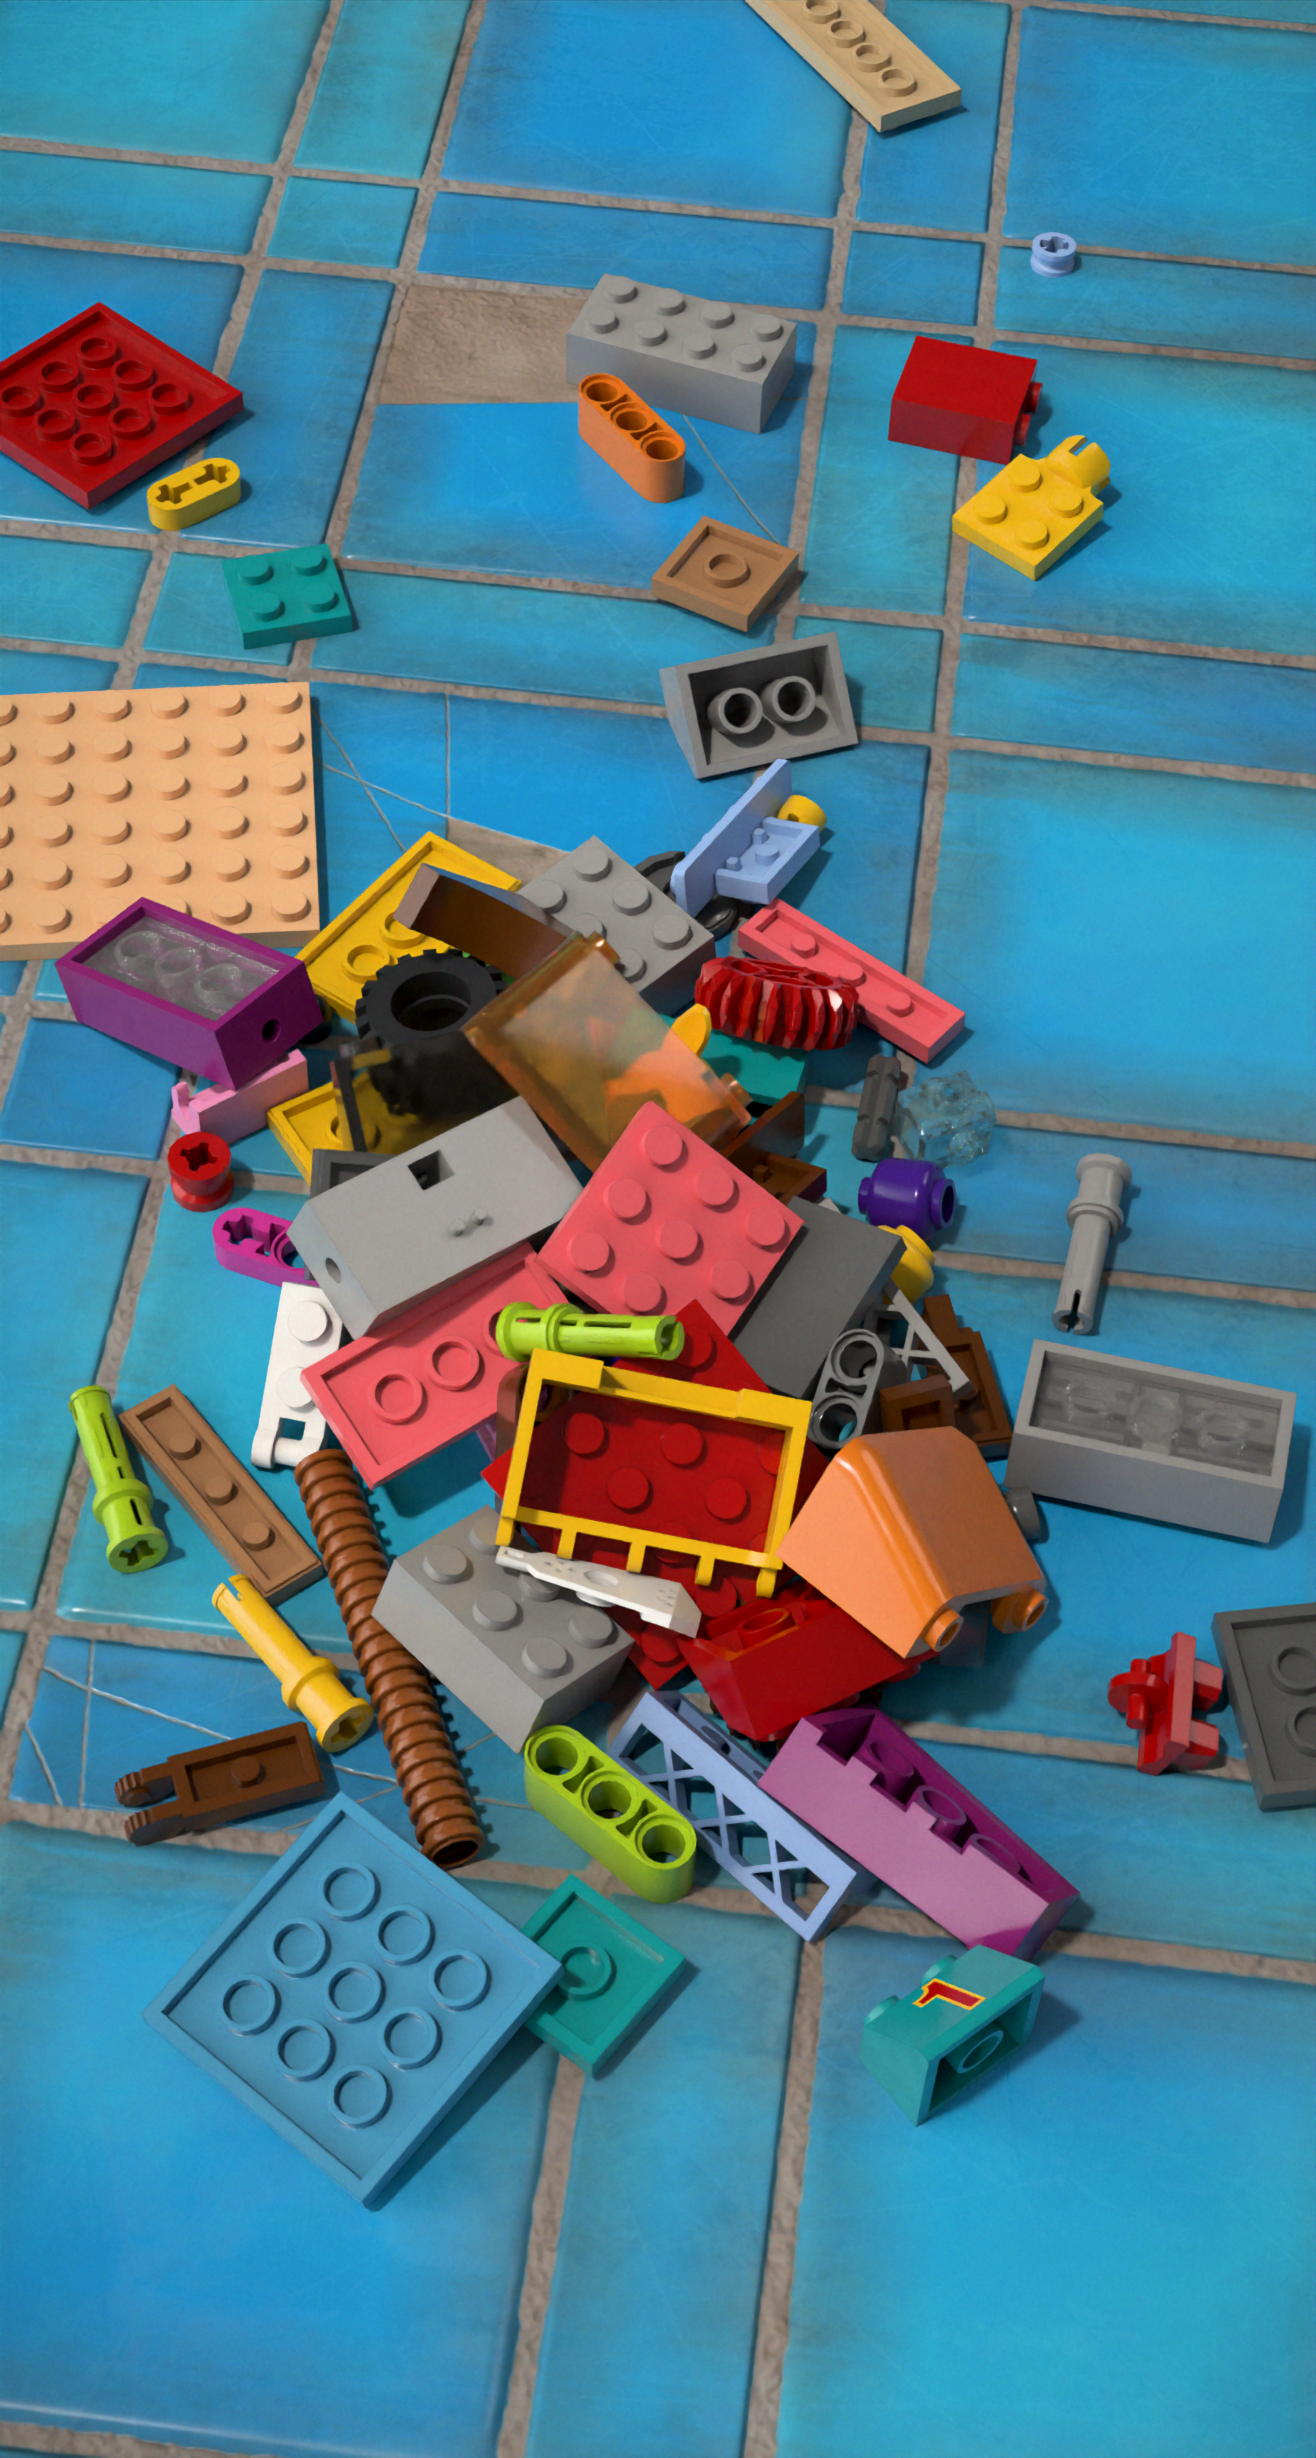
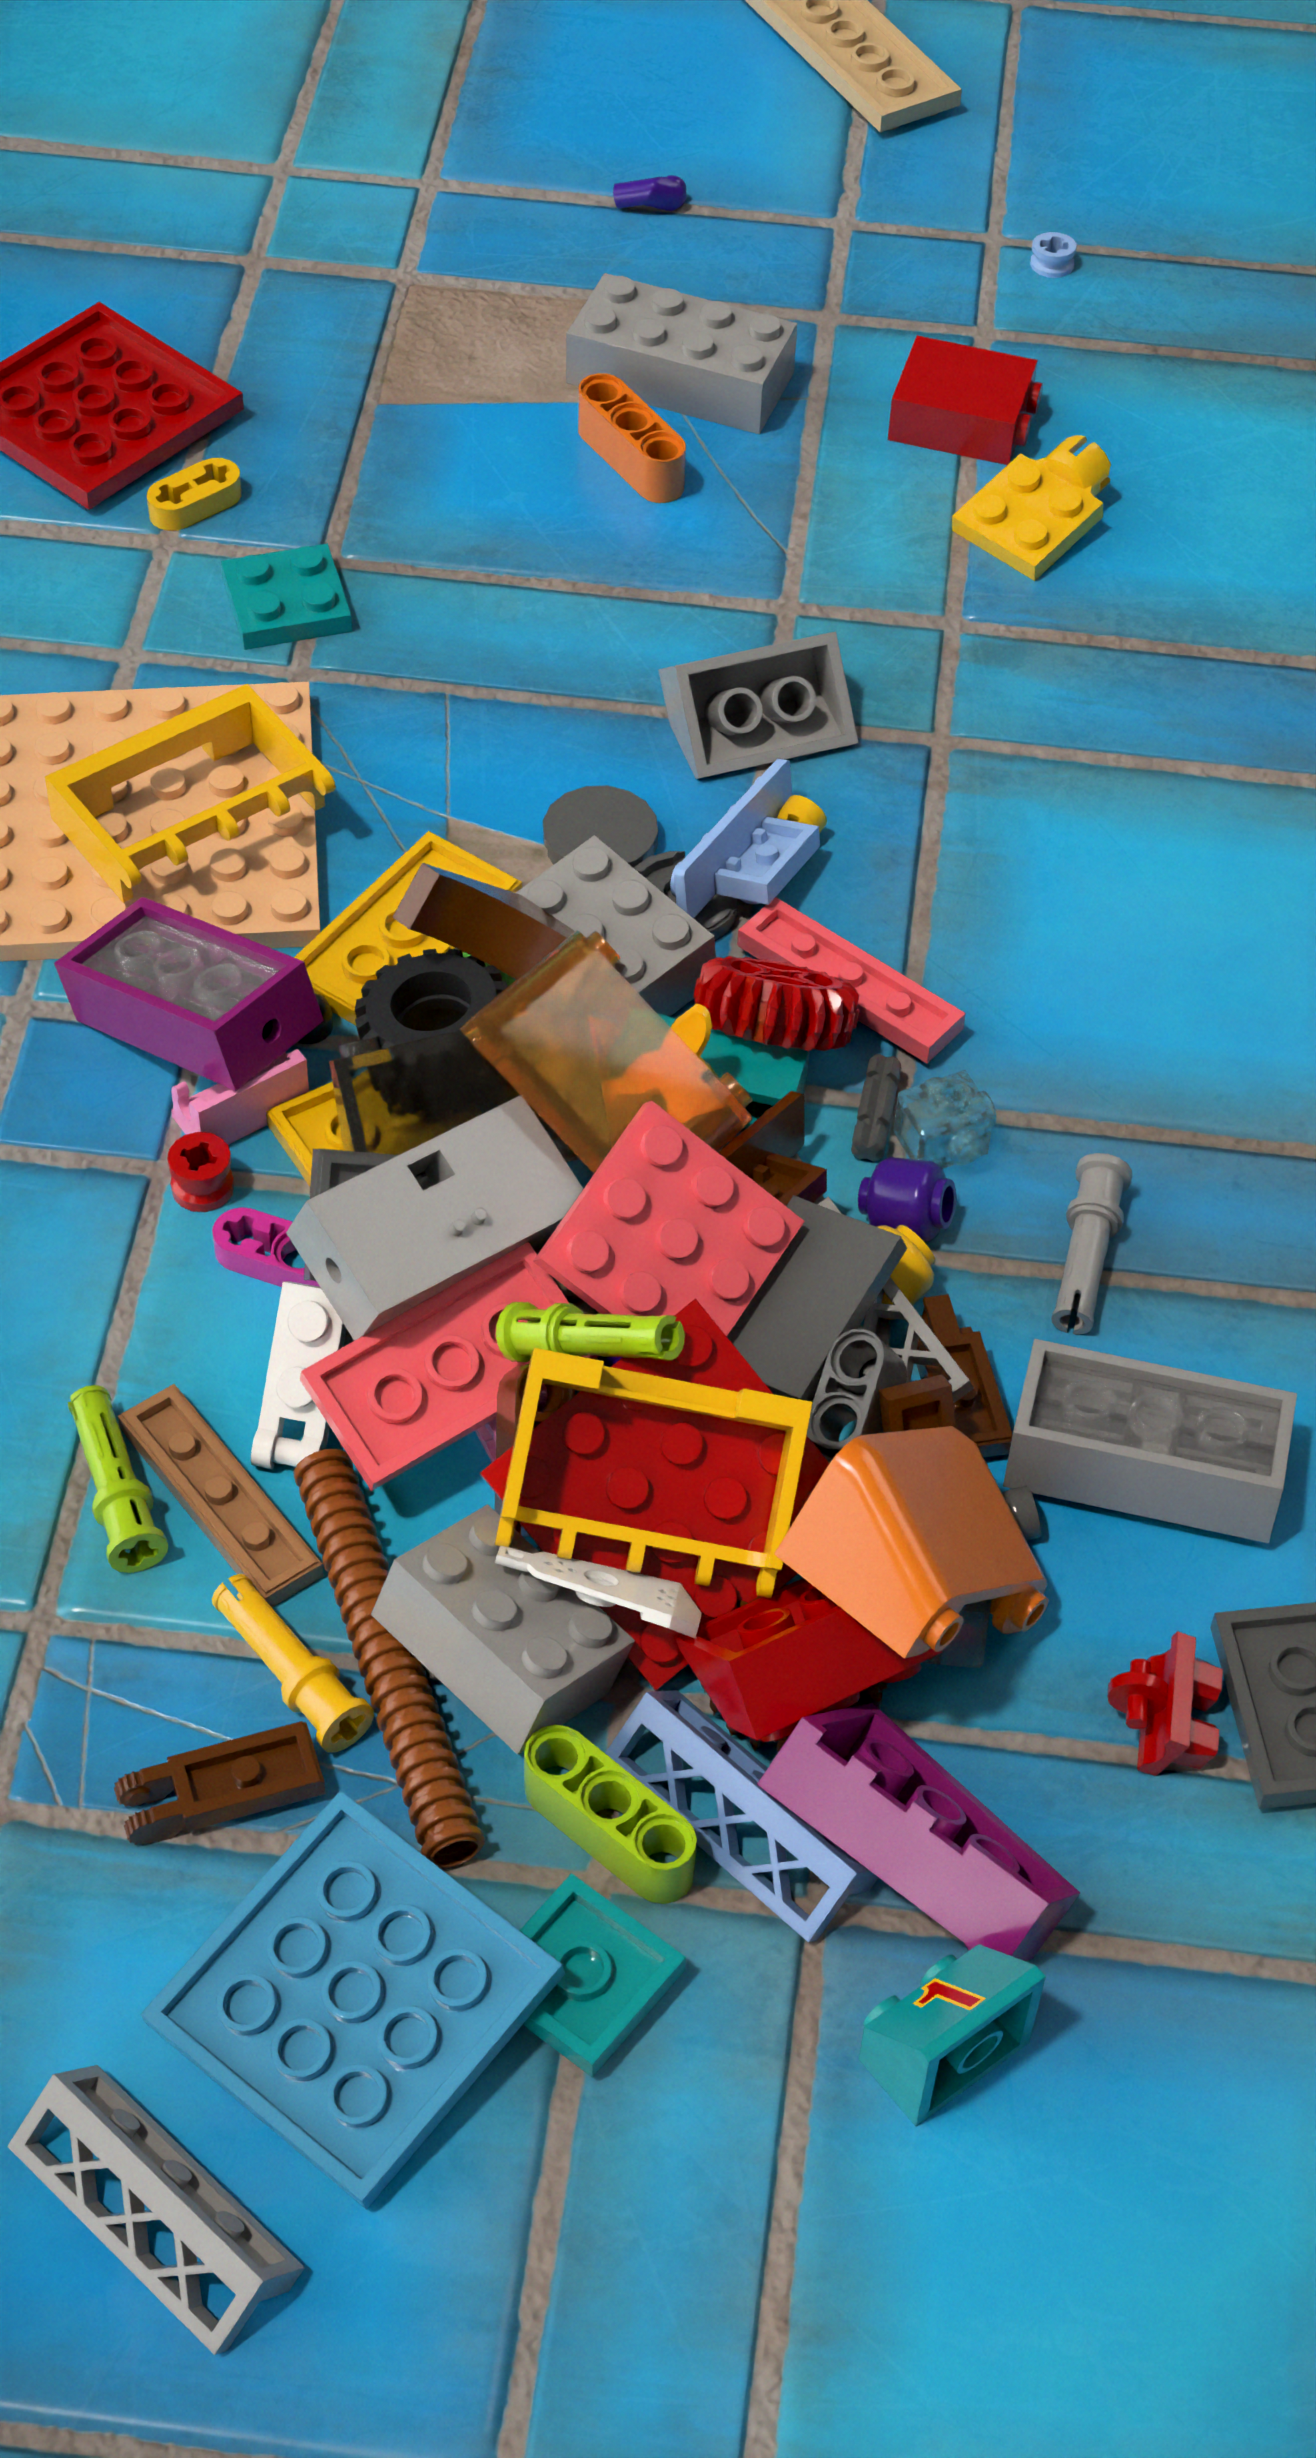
medium nougat plate [651,515,799,633] -> none
none -> light grey fence [7,2065,305,2355]
none -> yellow hinge [45,684,336,903]
none -> dark grey tile [543,785,658,868]
none -> dark purple arm [613,175,687,211]

